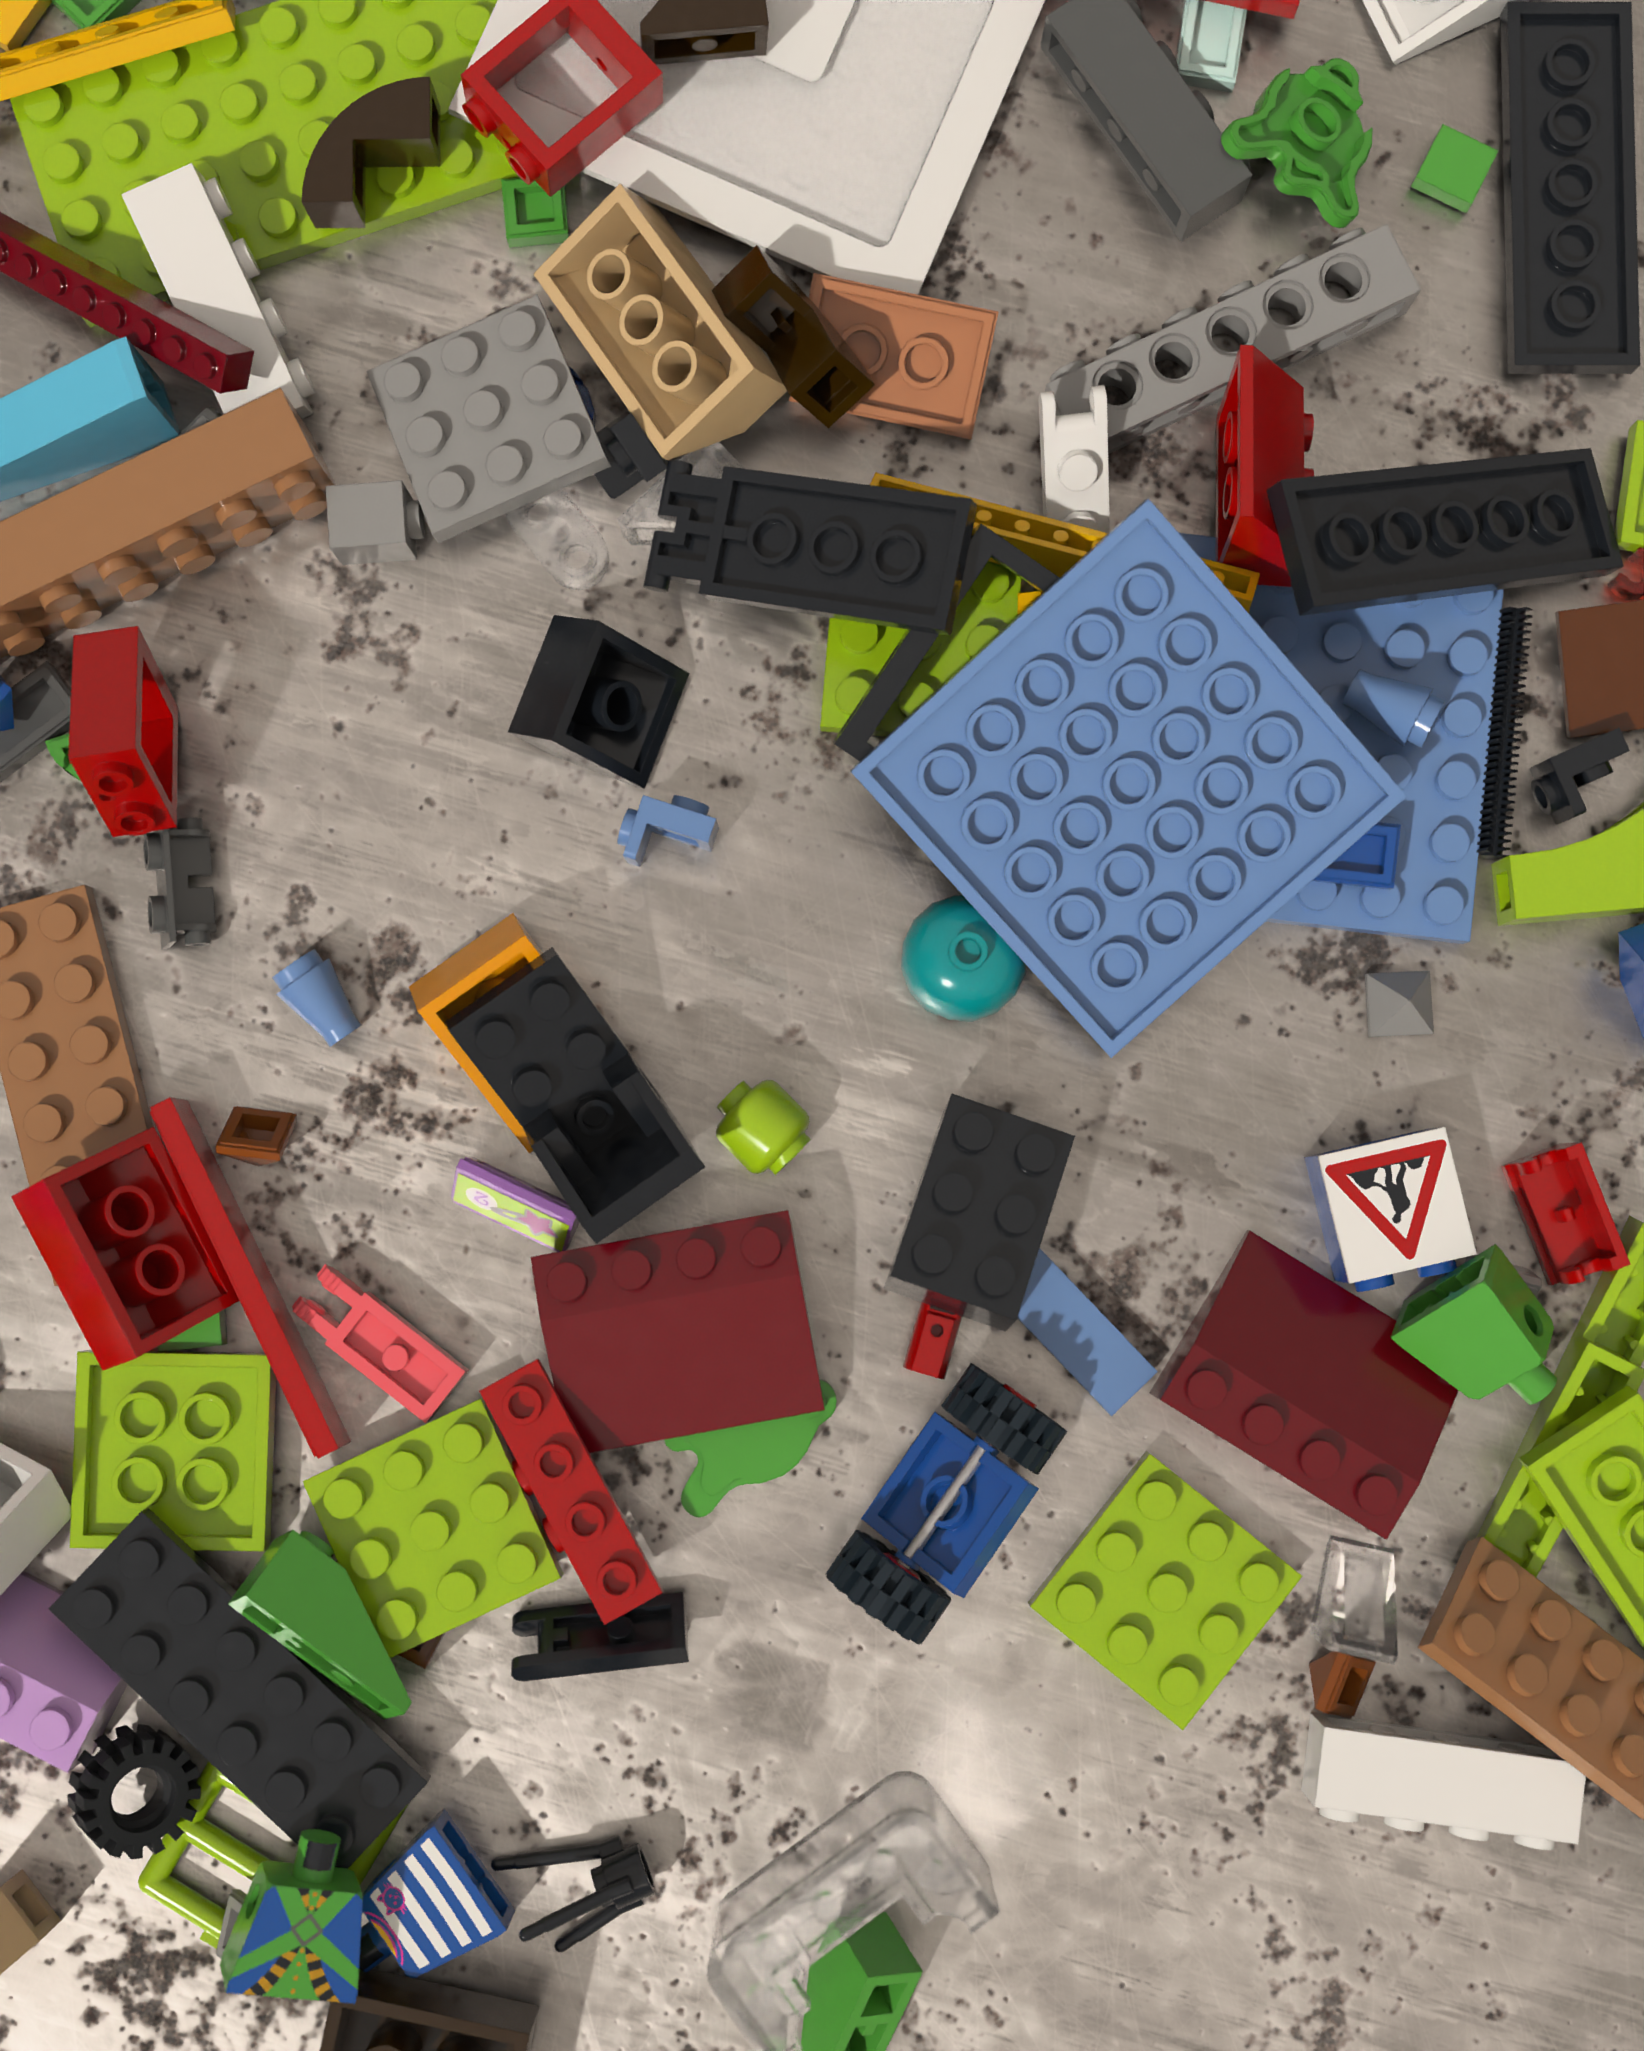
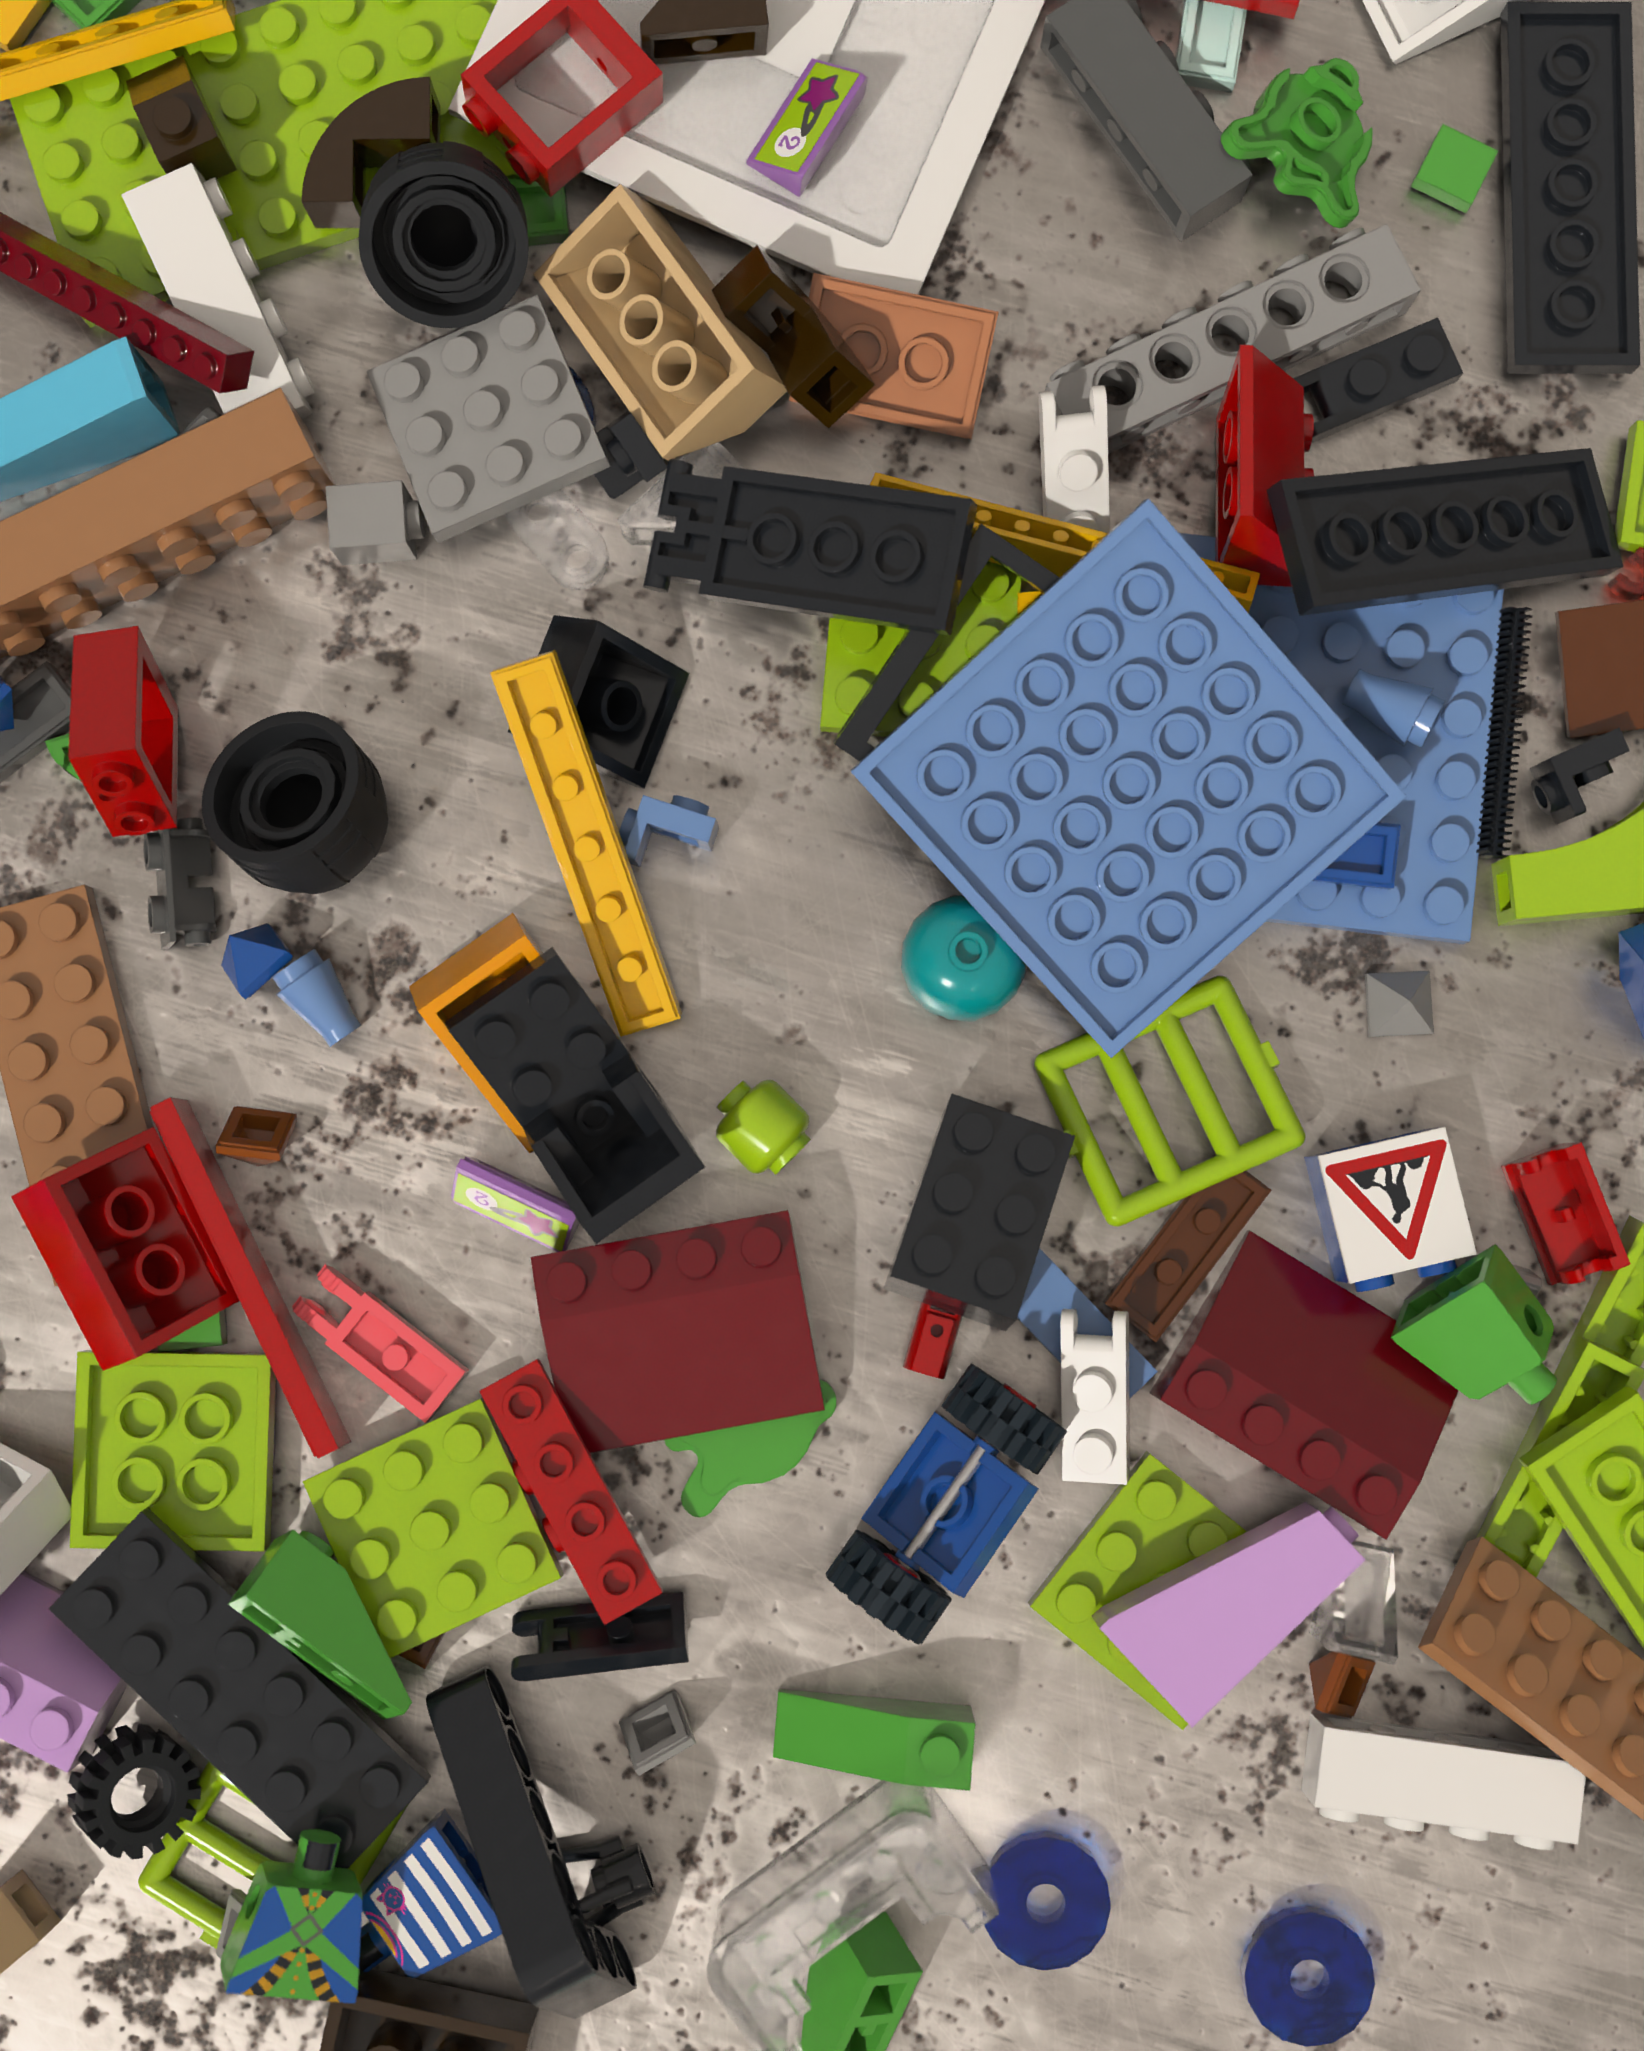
none -> dark brown slope [126,55,237,181]
none -> black piece [202,711,388,894]
none -> blue slope [221,923,293,1000]
none -> black piece [359,141,529,328]
none -> black beam [426,1665,637,2019]
none -> yellow tile [490,650,682,1037]
none -> light grey slope [619,1690,696,1776]
none -> slope [746,58,868,198]
none -> bright green slope [773,1689,976,1791]
none -> clear blue tile [979,1831,1111,1971]
none -> lime bar [1034,975,1305,1227]
none -> white hinge [1060,1308,1130,1485]
none -> lavender slope [1092,1502,1366,1728]
none -> reddish brown tile [1103,1154,1271,1342]
none -> clear blue tile [1240,1906,1375,2047]
none -> black hinge [1293,317,1463,443]

